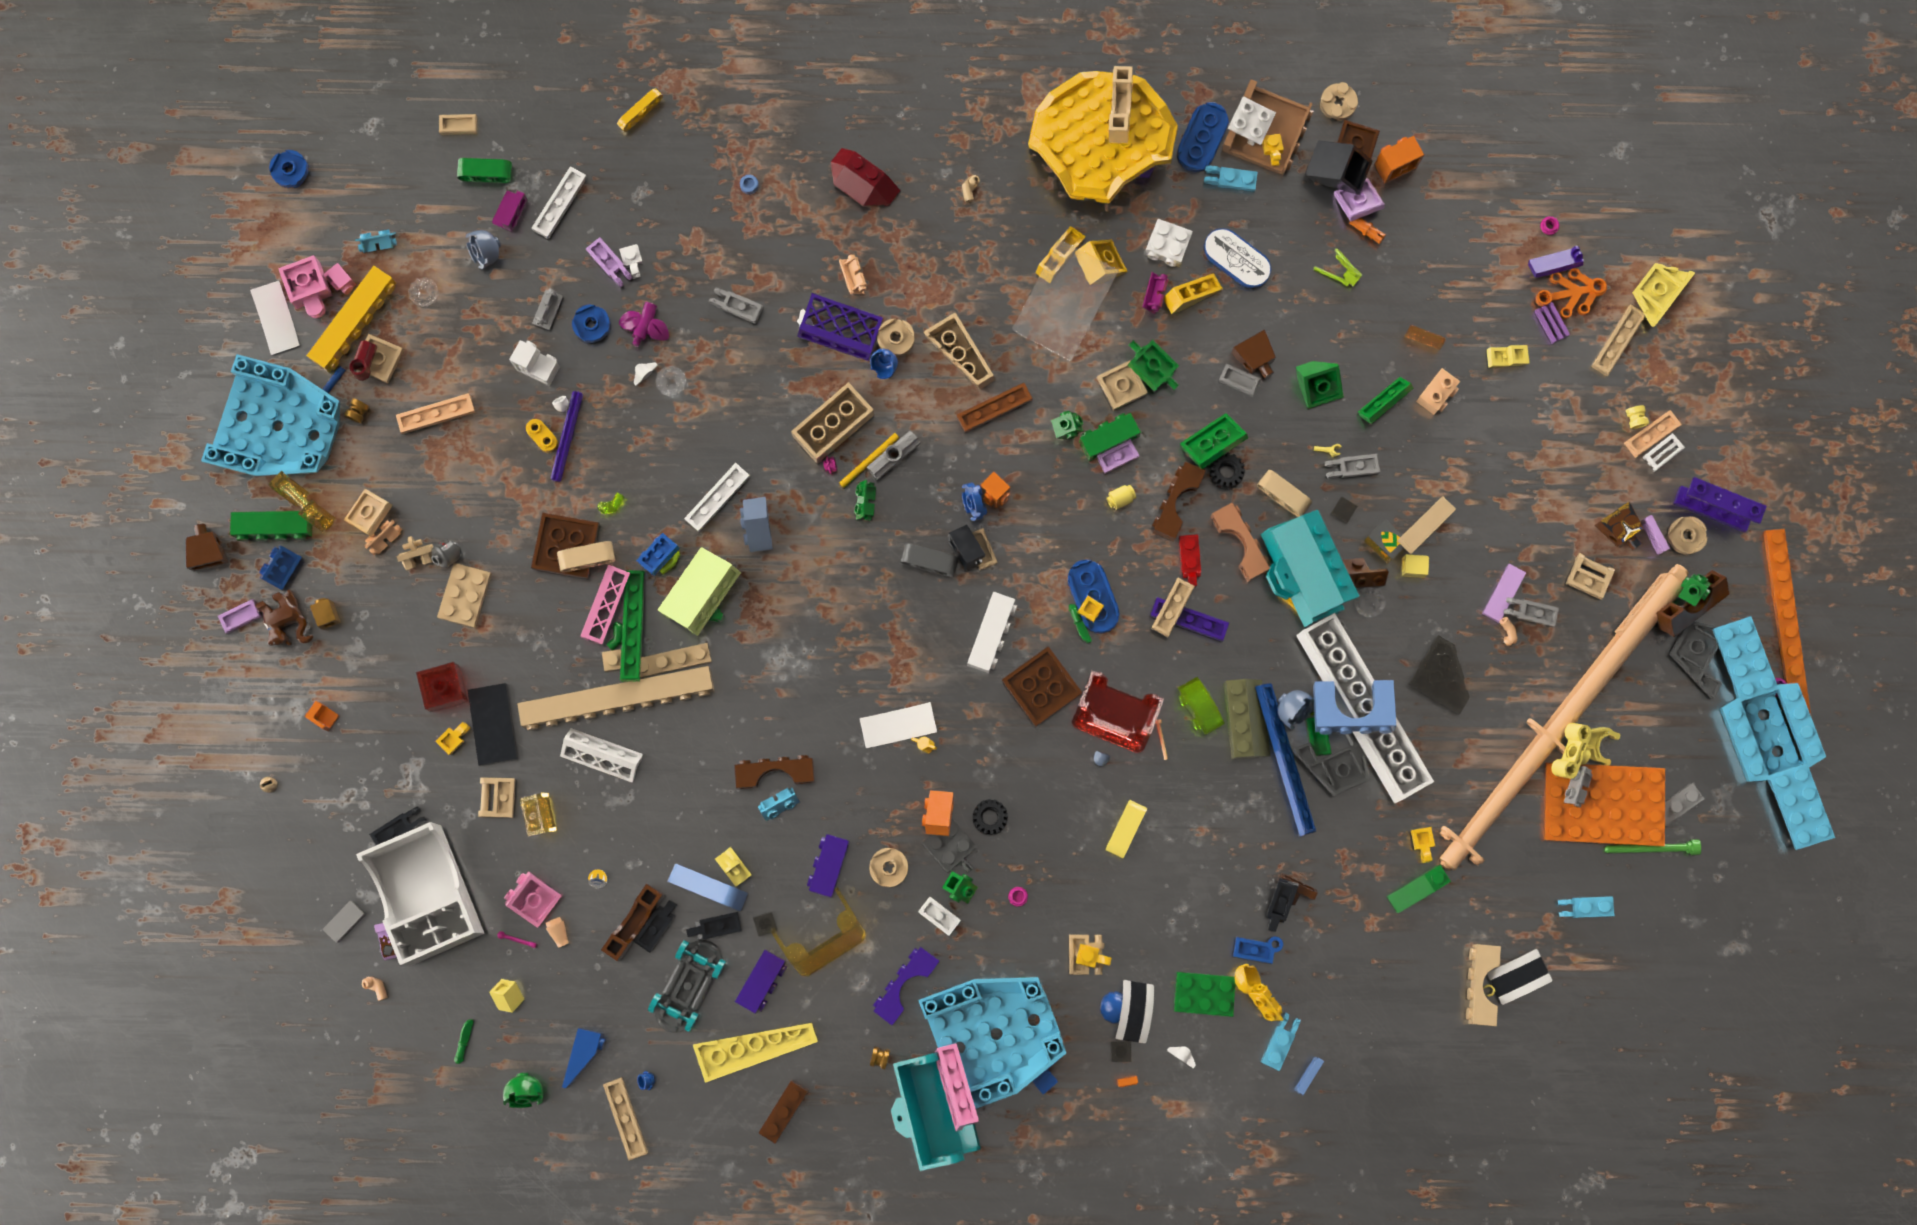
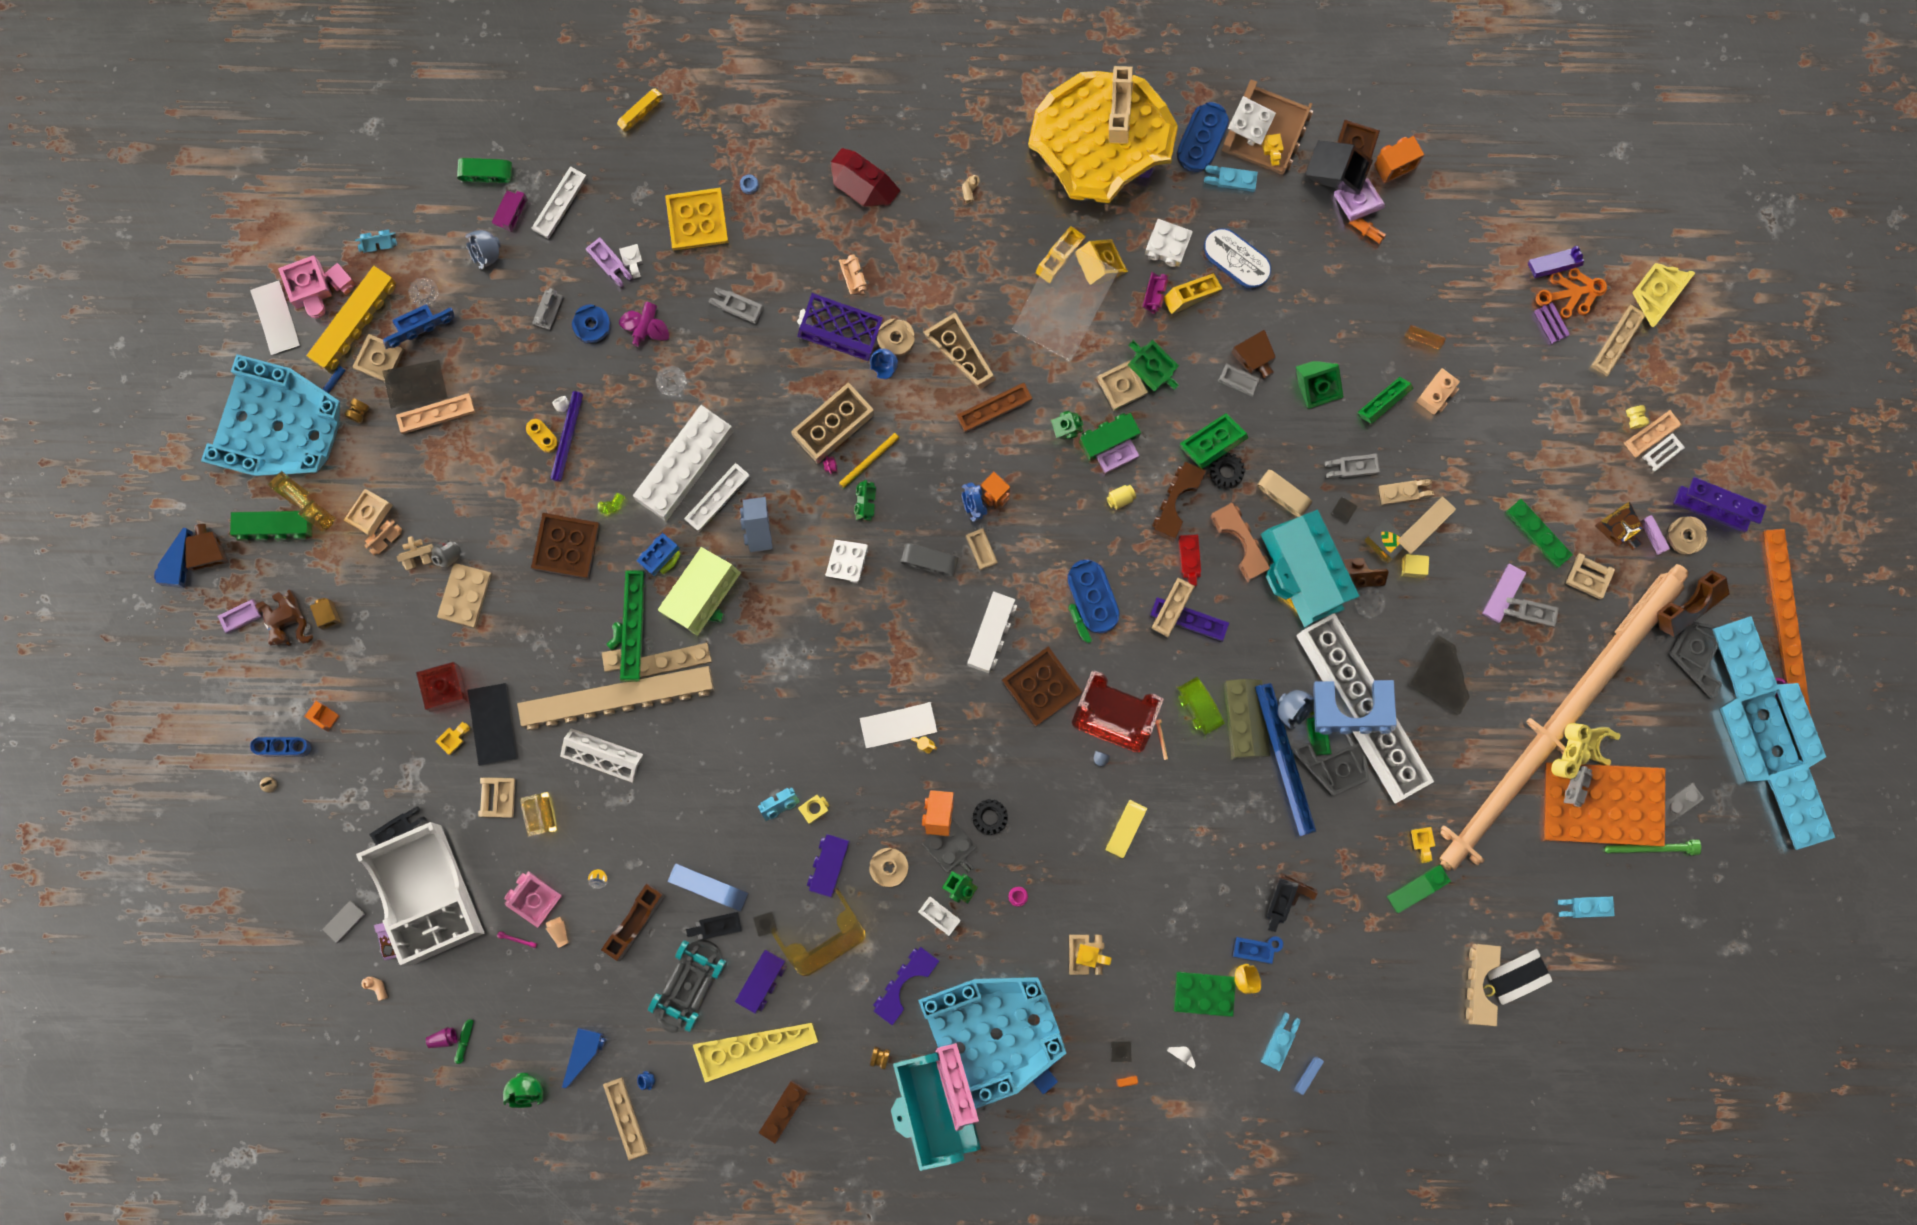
blue bracket [259,545,302,590] -> none
blue plate [269,150,309,188] -> none
dark red piece [349,340,377,381] -> none
tan tile [439,114,477,135] -> none
light yellow panel [489,979,524,1013] -> none
white brick [509,340,560,386] -> none
tan beam [557,541,615,572] -> none
bright pink fence [580,565,630,645] -> none
white piece [634,362,658,386] -> none
black hinge [634,900,677,953] -> none
light yellow hips [715,847,752,887] -> none
reddish brown arch [734,755,815,790] -> none
light grey piece [867,431,921,480] -> none
black hinge [948,525,985,572] -> none
yellow tile [1077,596,1104,623] -> none
blue hair [1100,991,1123,1024] -> none
sticker [1115,980,1154,1043] -> none
yellow hinge [1248,984,1284,1021] -> none
lime plant [1314,248,1362,287] -> none
light yellow hand [1314,444,1342,457] -> none
tan plate [1320,82,1358,121] -> none
light yellow slope [1487,345,1530,368] -> none
light nougat arm [1500,617,1518,646] -> none
dark pink plate [1540,216,1559,235] -> none
green brick [1678,574,1711,607] -> none
none -> blue slope [154,528,193,588]
none -> blue beam [250,737,312,757]
none -> clear smoke plate [382,360,448,409]
none -> blue bracket [383,304,455,349]
none -> magenta cone [426,1027,457,1048]
none -> white brick [633,405,734,522]
none -> yellow plate [665,188,729,251]
none -> light yellow brick [798,795,830,825]
none -> white hinge [825,540,868,584]
none -> tan hinge [1378,479,1434,506]
none -> green plate [1506,499,1573,568]

